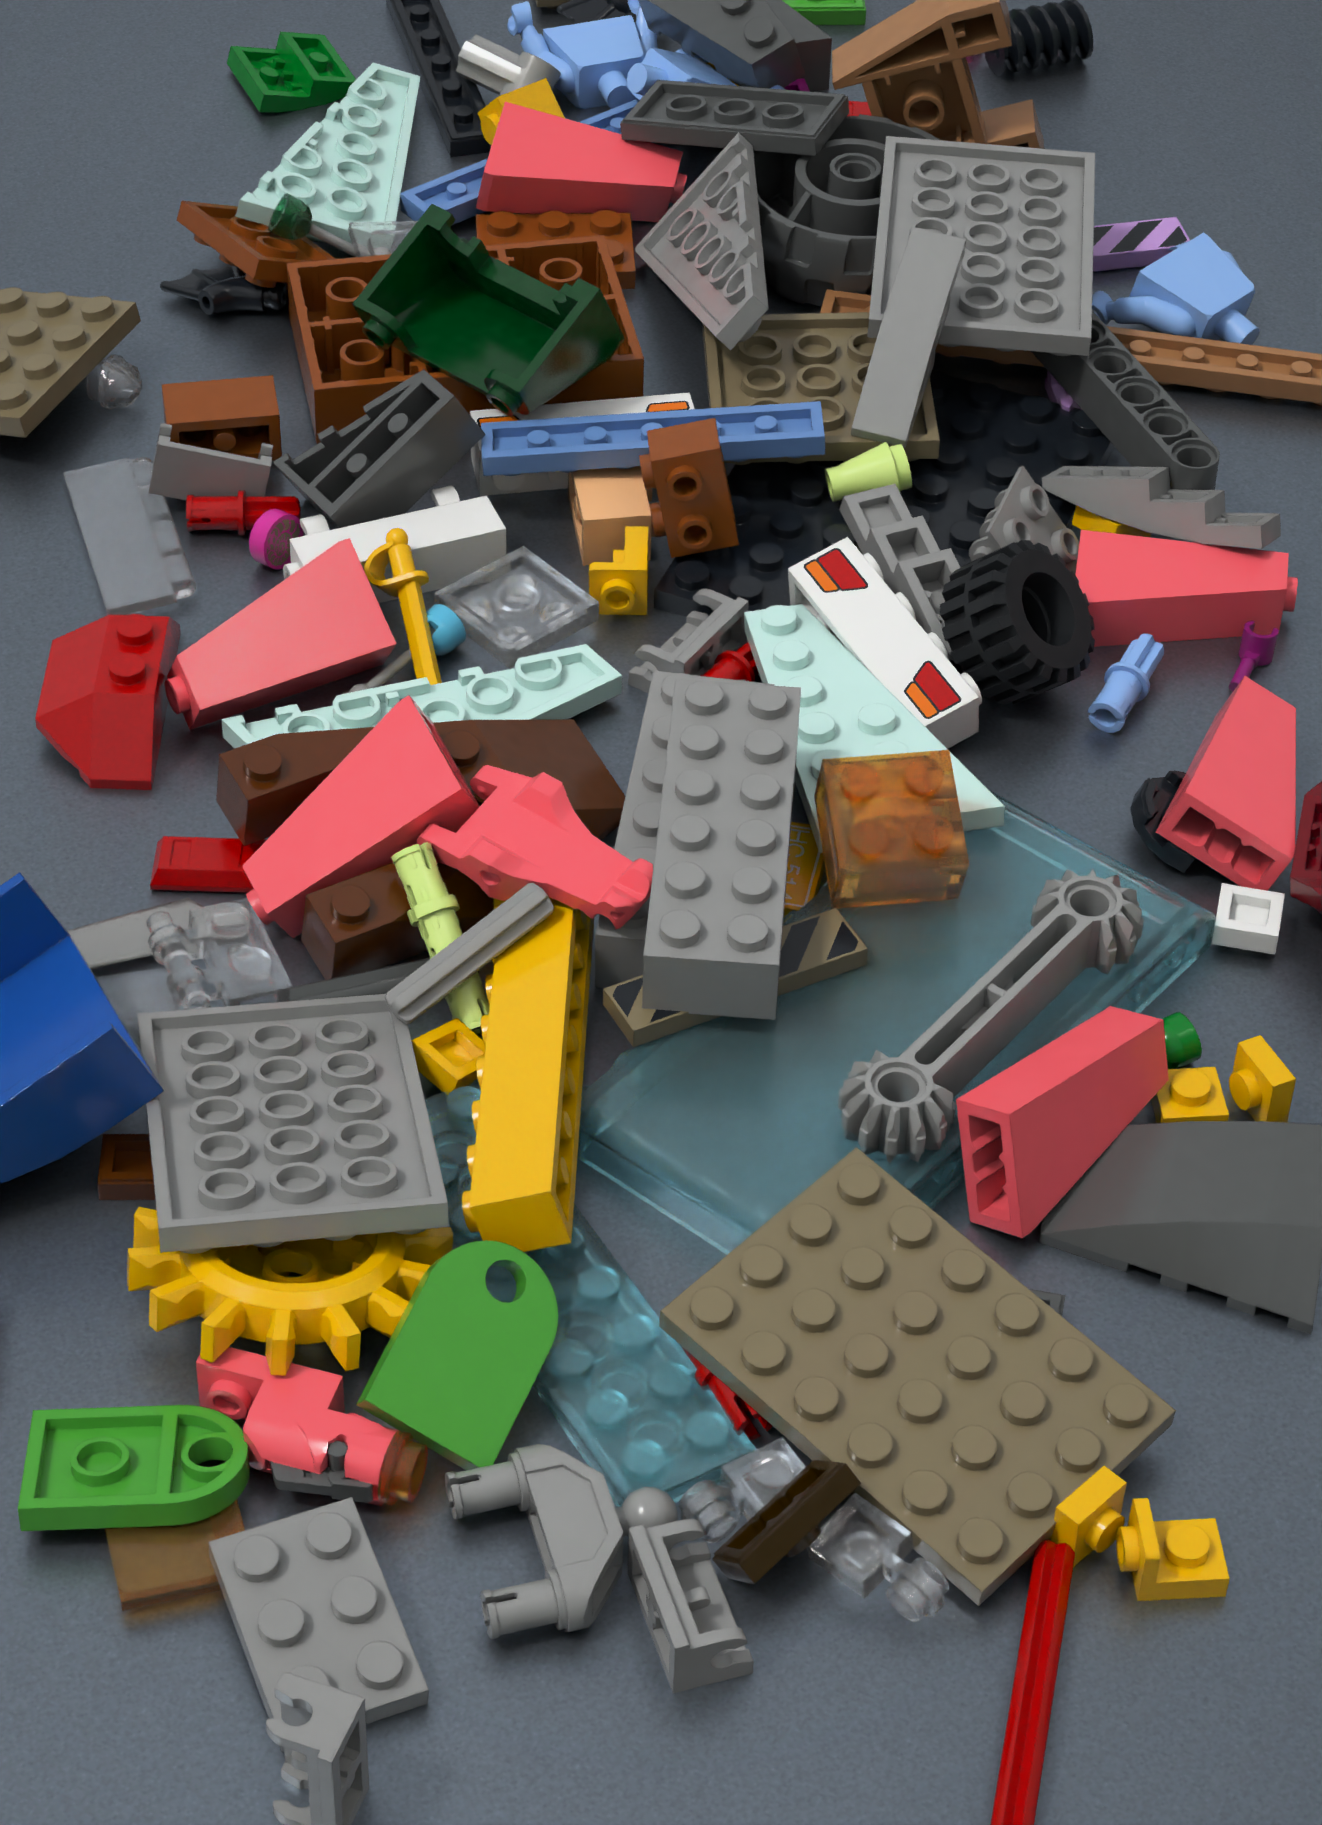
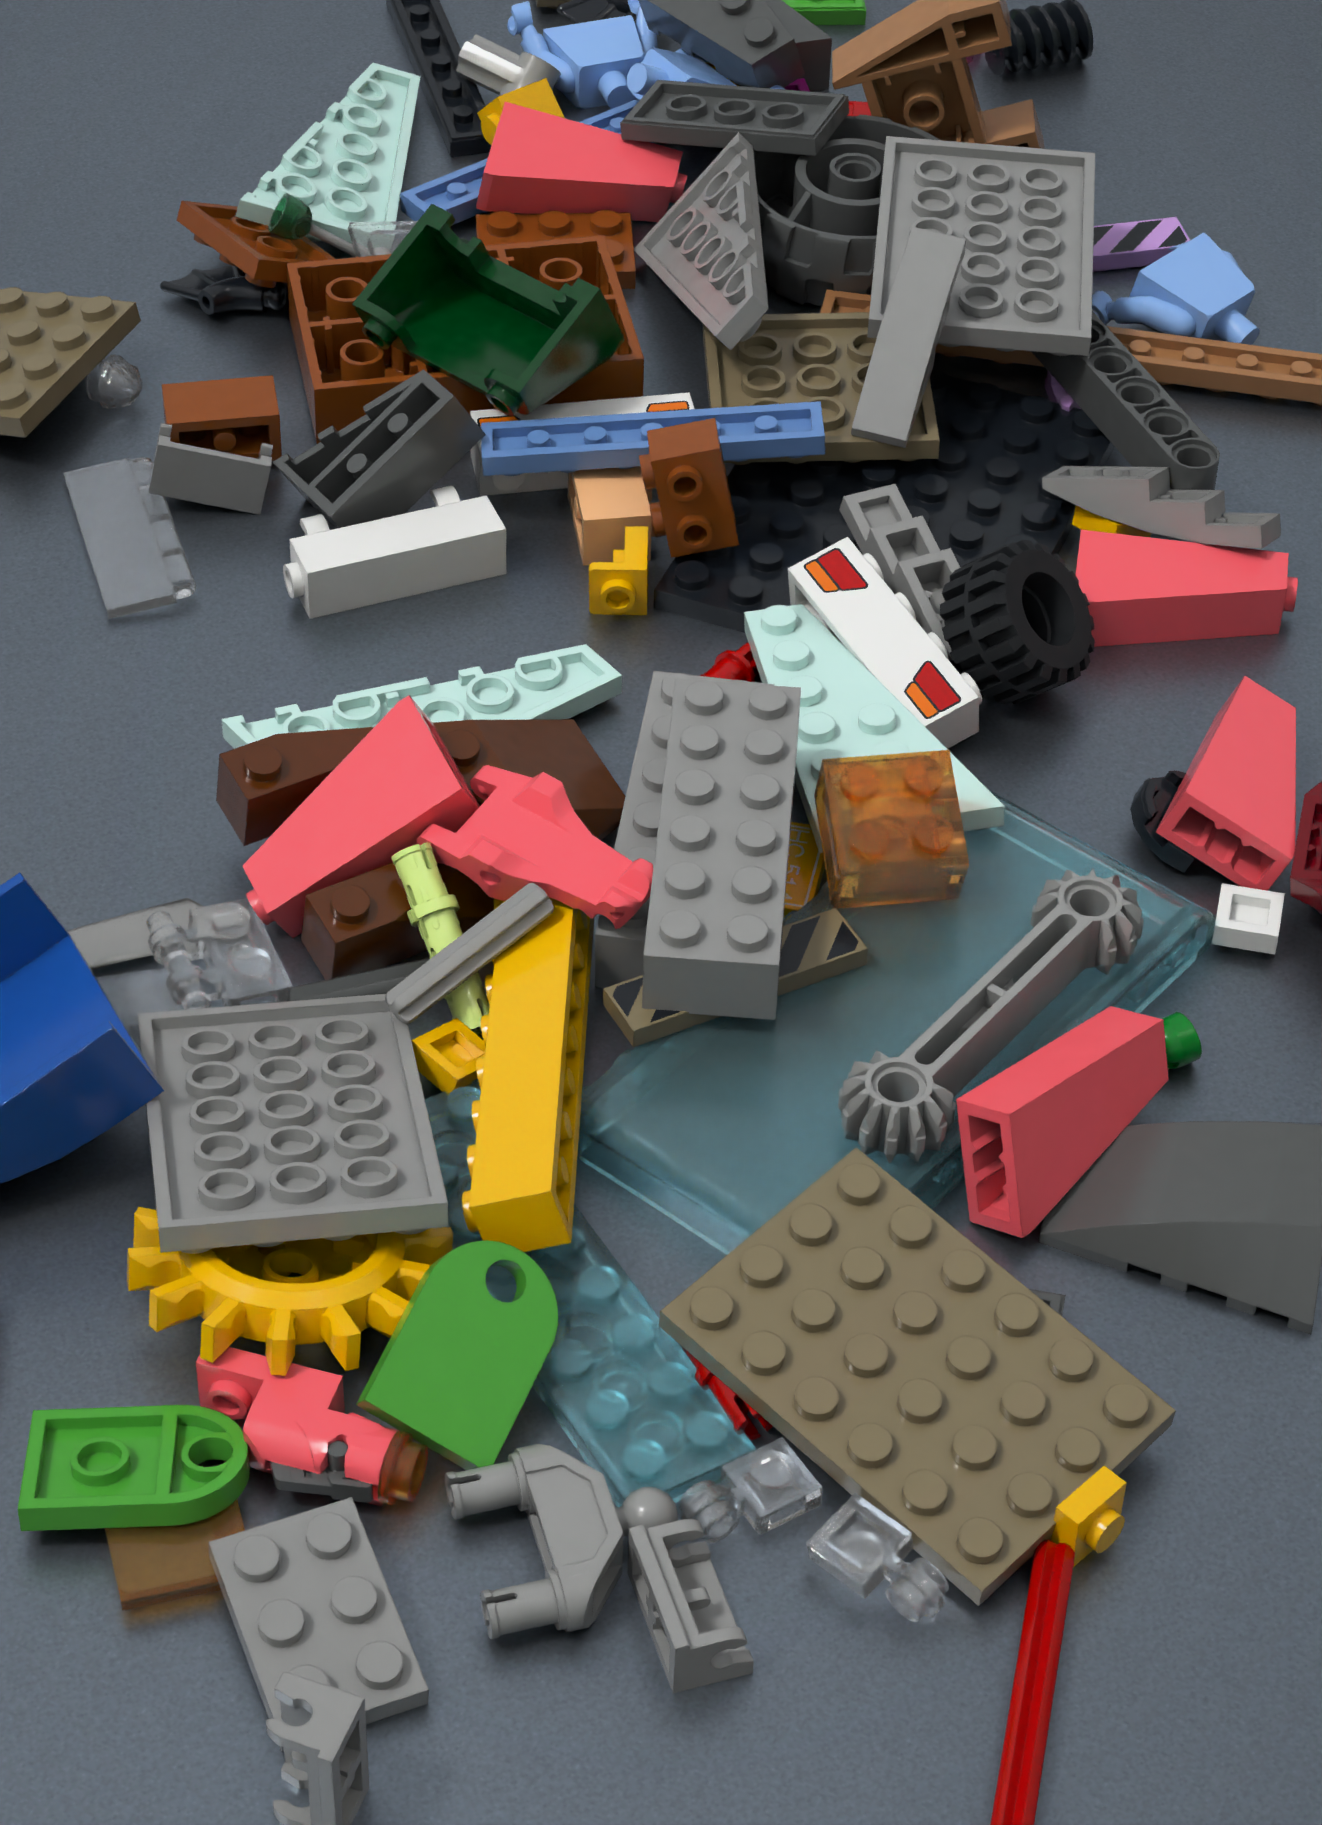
red wedge [35,614,181,790] -> none
reddish brown tile [97,1134,155,1200] -> none
red tile [150,836,267,893] -> none
coral slope [164,538,397,730] -> none
red axle [186,490,301,536] -> none
green slope [227,31,356,113] -> none
dark pink tile [249,509,303,570] -> none
medium azure hinge [349,604,466,693] -> none
yellow sword [364,528,442,685] -> none
clear plate [434,546,599,668] -> none
light grey hinge [628,589,749,693] -> none
dark brown plate [712,1460,861,1584] -> none
yellowish green cone [825,442,912,502] -> none
light grey hinge [969,466,1079,572] -> none
light blue axle [1088,633,1164,733] -> none
yellow bracket [1116,1498,1230,1601] -> none
yellow plate [1151,1067,1229,1123] -> none
magenta hand [1229,621,1279,692] -> none
yellow plate [1229,1035,1296,1122] -> none

